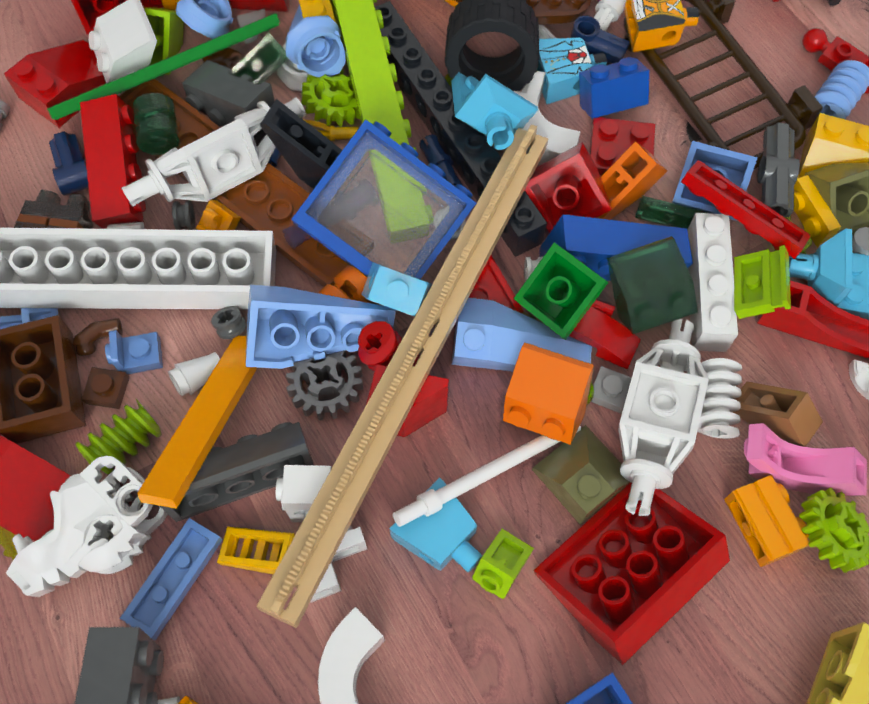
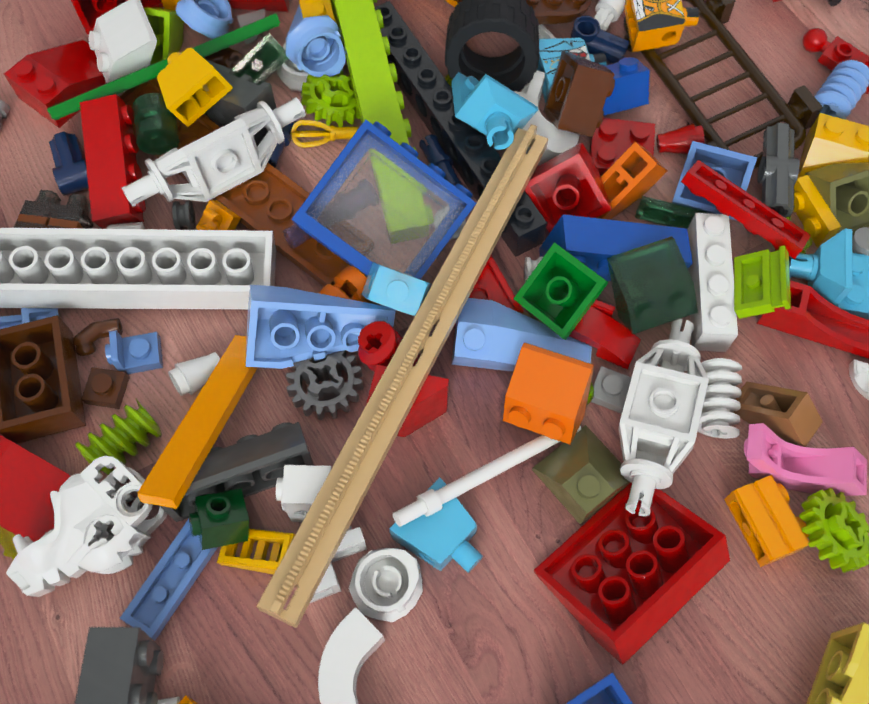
dark grey bush [211,306,246,339] -> none
black slope [259,99,342,189] -> none
lime bracket [472,528,534,599] -> none
none -> yellow torso [157,47,233,127]
none -> dark green brick [189,488,249,550]
none -> white hat [349,548,423,622]
none -> reddish brown slope [543,51,615,137]
none -> red cone [657,123,705,154]

